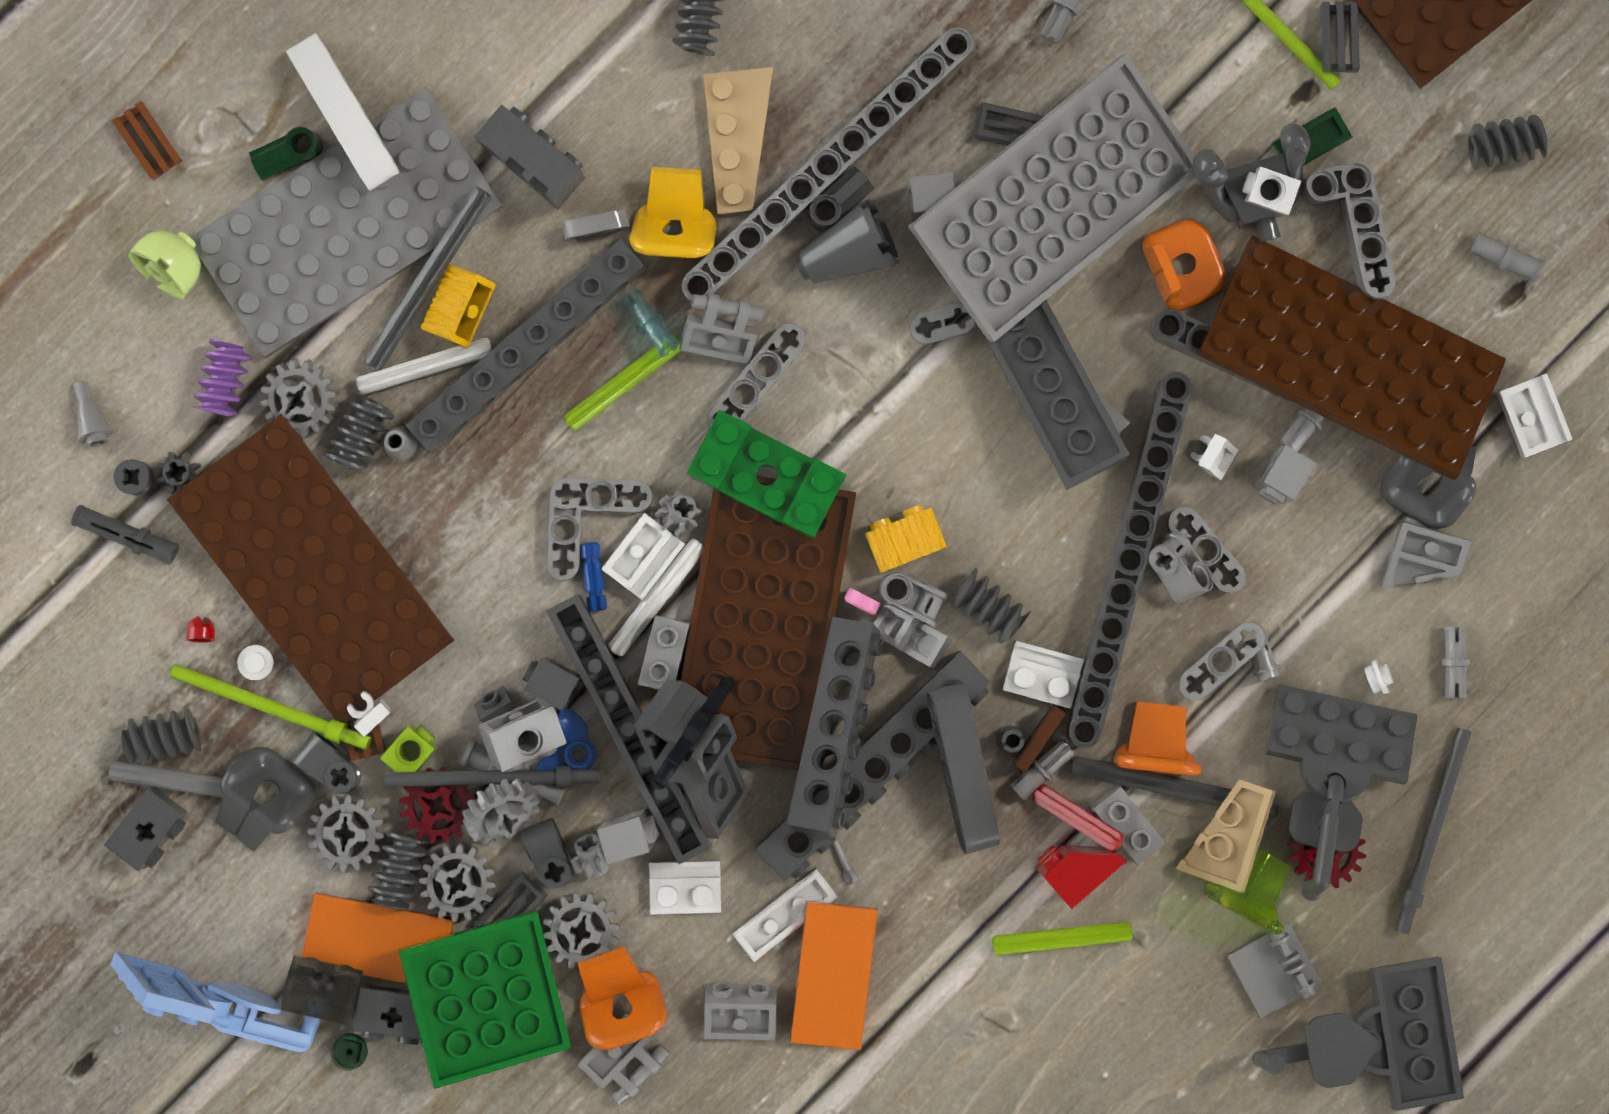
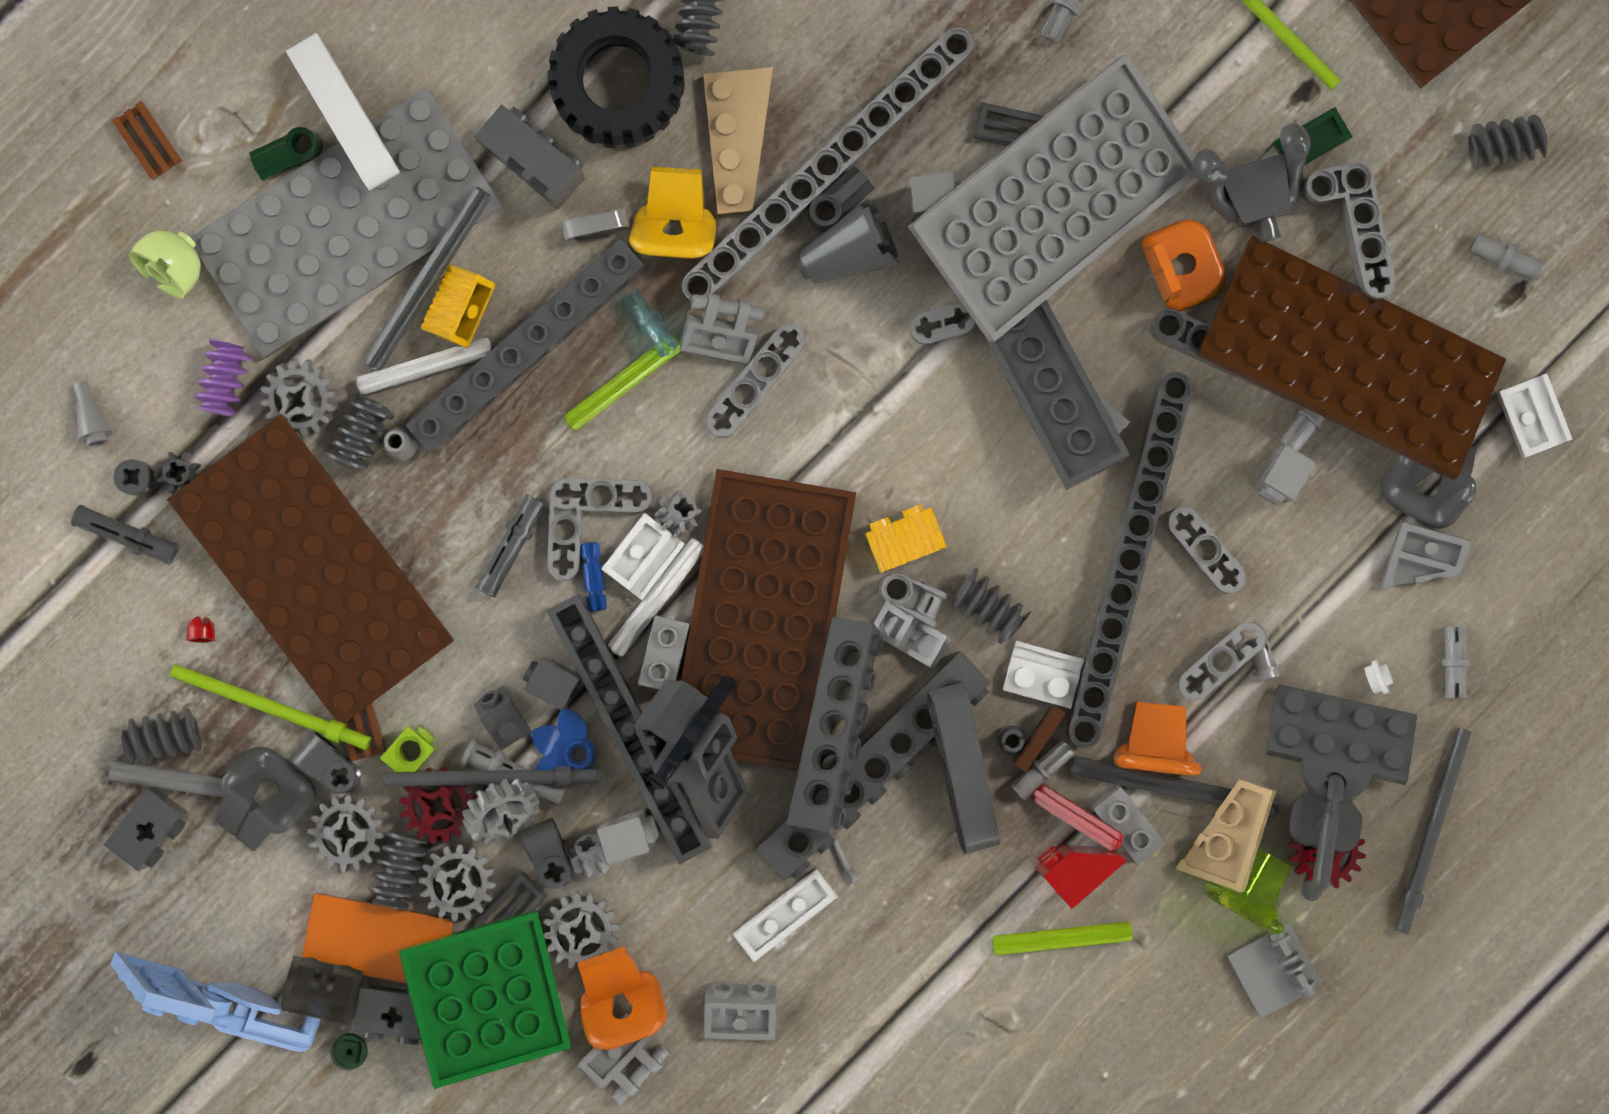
white plate [237,645,274,680] -> none
white tile [347,691,391,737] -> none
light grey brick [478,698,567,772] -> none
white plate [649,860,721,914] -> none
green piece [687,409,847,540] -> none
orange tile [790,900,878,1050] -> none
bright pink tile [844,588,881,615] -> none
light grey piece [1149,531,1213,604] -> none
white tile [1190,434,1238,480] -> none
white brick [1242,167,1301,216] -> none
dark grey plate [1252,957,1464,1111] -> none
dark grey tile [1320,2,1360,73] -> none
none -> dark grey pin [475,494,546,598]
none -> black tyre [547,6,685,148]

